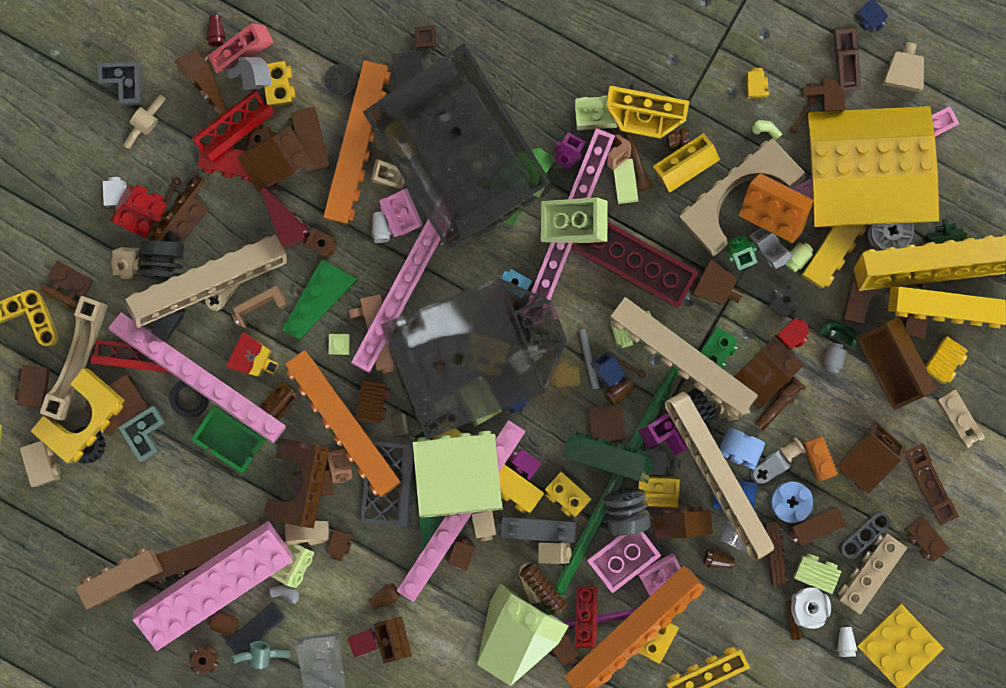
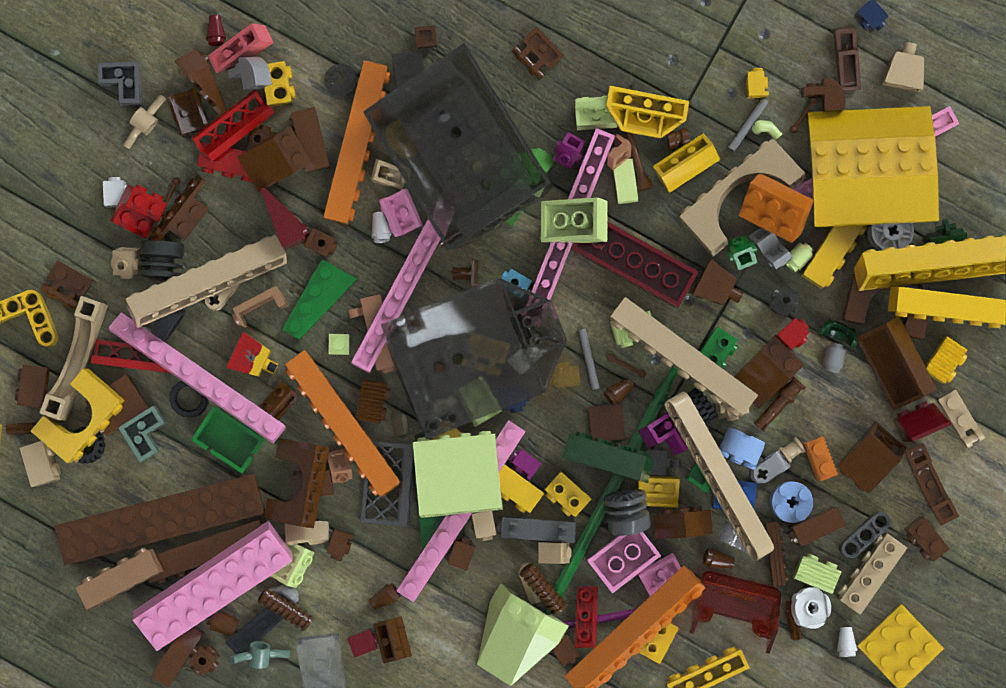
dark blue brick [590,352,626,387] -> none
none -> reddish brown axle [6,422,38,435]
none -> reddish brown brick [54,474,265,565]
none -> reddish brown slope [151,627,204,688]
none -> reddish brown bracket [167,87,208,136]
none -> reddish brown piece [258,587,313,631]
none -> reddish brown bracket [452,259,497,288]
none -> reddish brown plate [512,26,564,80]
none -> green panel [685,463,710,493]
none -> clear red windscreen [690,571,781,654]
none -> light grey bar [728,98,769,152]
none -> dark red slope [893,401,951,442]

